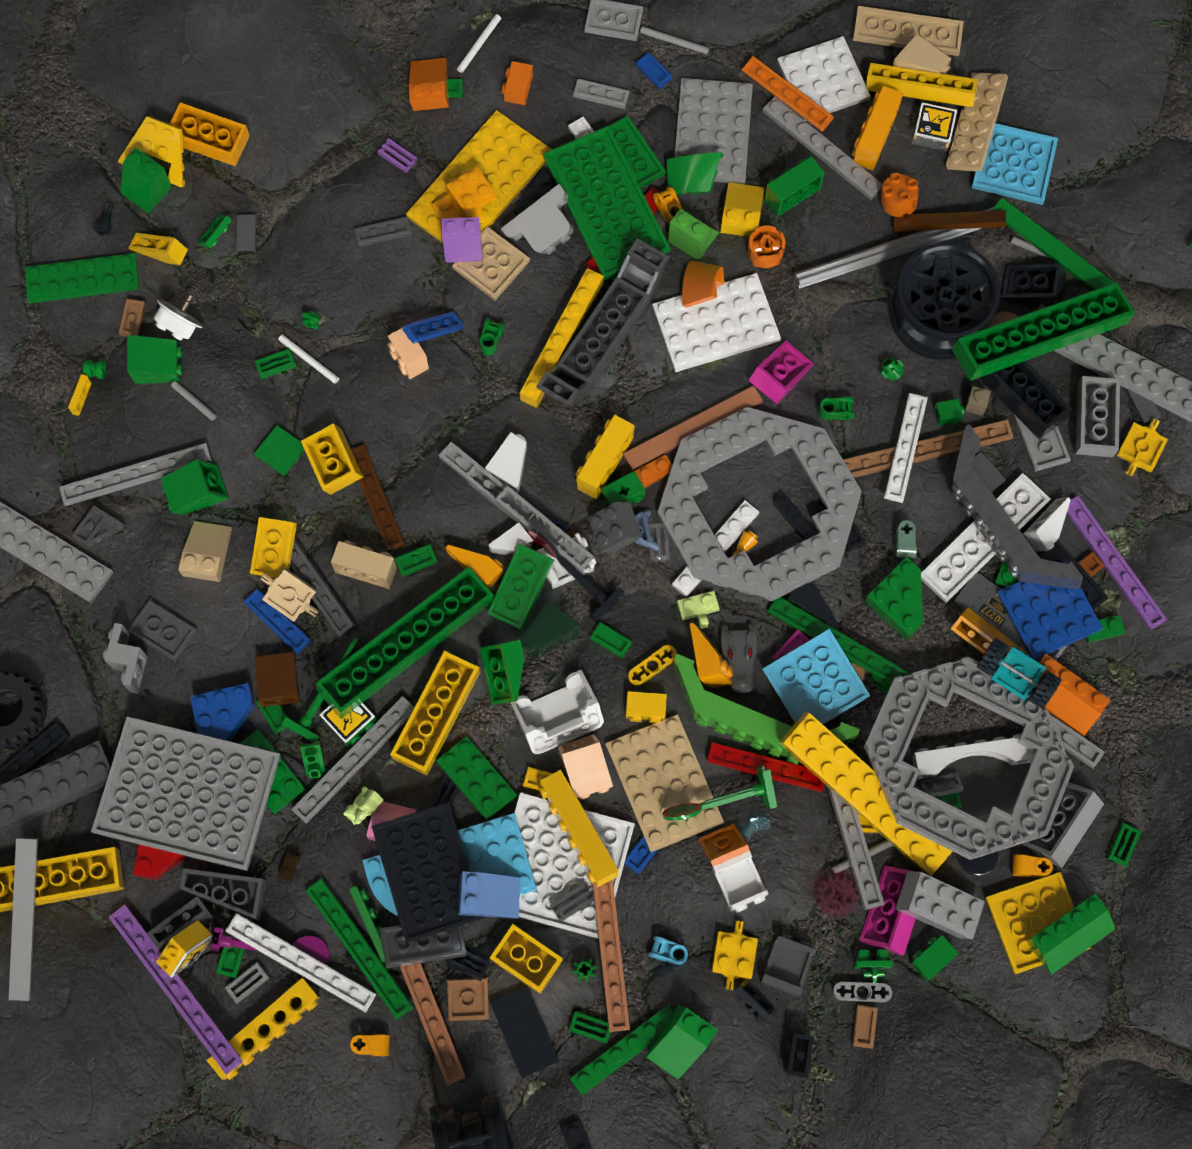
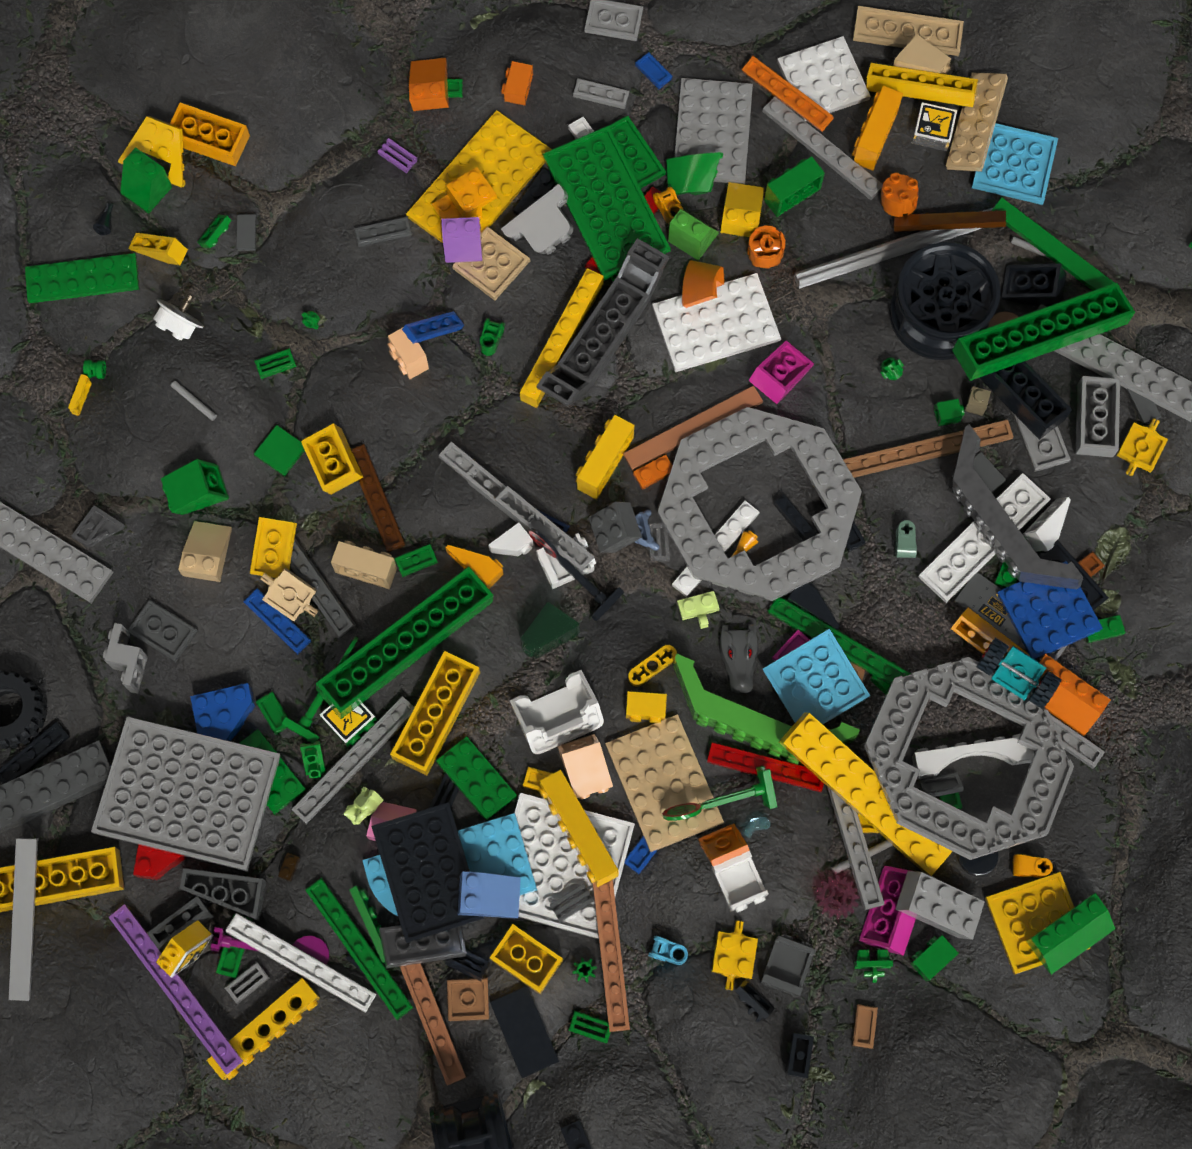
light grey plate [59,443,212,506] -> none
medium nougat plate [119,299,146,337] -> none
green slope [127,335,183,384] -> none
reddish brown panel [255,651,300,707] -> none
white piece [278,334,339,384] -> none
light orange piece [350,1035,390,1056] -> none
white piece [457,14,501,73] -> none
green slope [479,640,524,705] -> none
white slope [485,432,527,493] -> none
green plate [487,544,555,630] -> none
green plate [570,1005,673,1095] -> none
green tile [590,622,633,659] -> none
green brick [601,471,645,506] -> none
light grey piece [640,26,709,54] -> none
green slope [645,1005,718,1079] -> none
light orange slope [690,623,734,689] -> none
green piece [817,397,855,420] -> none
light grey beam [832,982,892,1003] -> none
green brick [865,557,923,641] -> none
white tile [884,393,928,503] -> none
light grey slope [1022,782,1104,868] -> none
medium lavender tile [1066,495,1167,631] -> none
green tile [1107,822,1141,867] -> none

